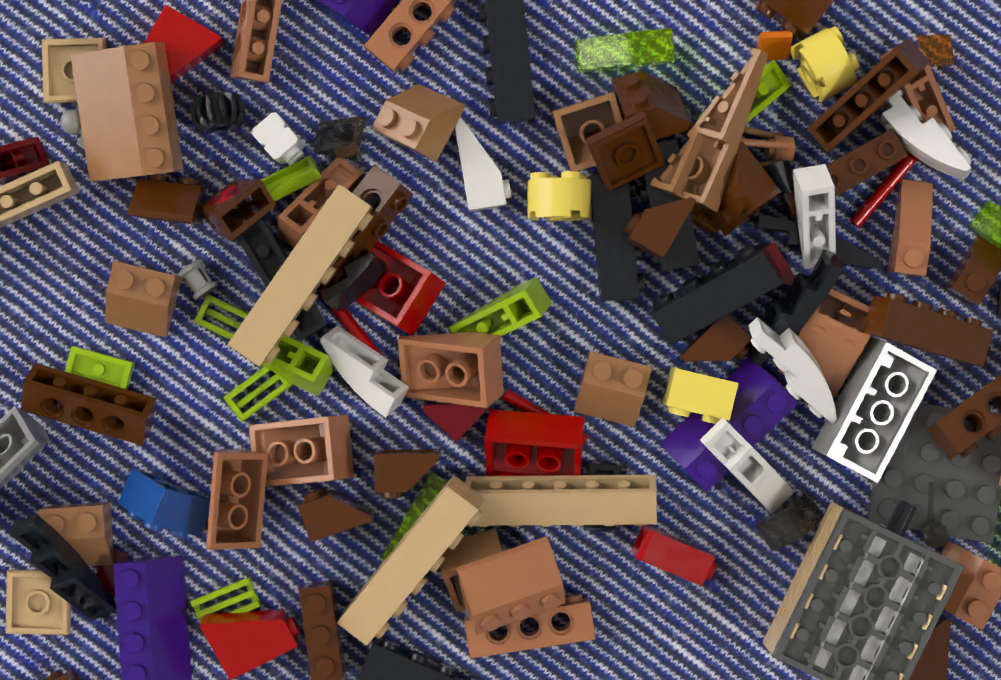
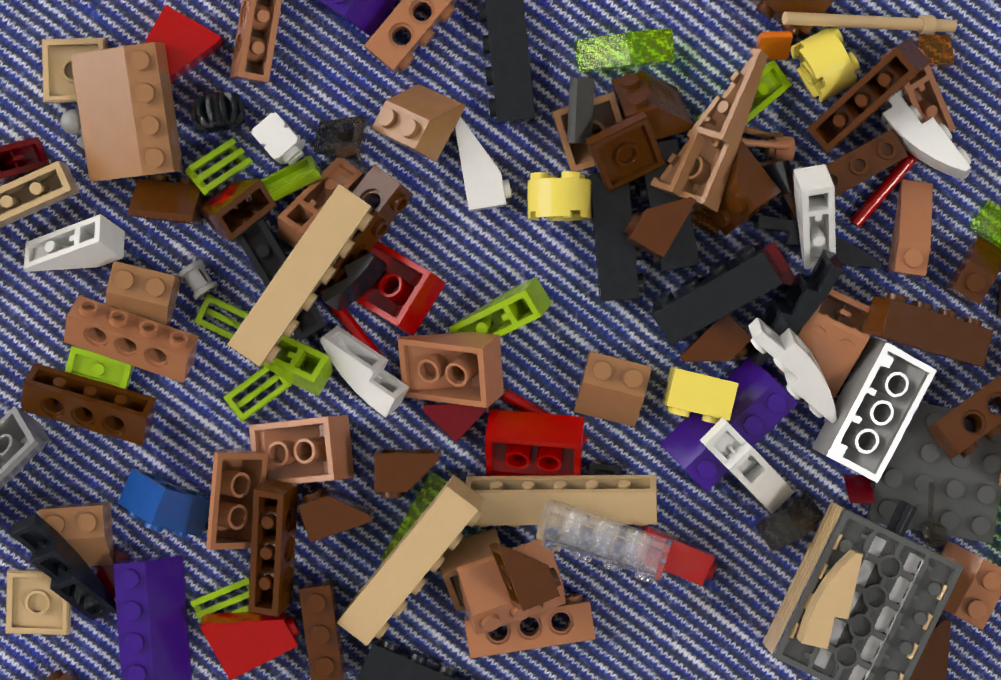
none -> white slope [24,214,125,272]
none -> nougat brick [64,295,199,383]
none -> lime tile [185,138,253,196]
none -> reddish brown brick [248,479,298,617]
none -> reddish brown slope [489,543,561,611]
none -> clear slope [536,499,674,583]
none -> dark grey slope [567,77,595,143]
none -> tan bar [782,11,957,35]
none -> tan slope [797,549,863,649]
none -> dark red sticker [843,474,876,504]

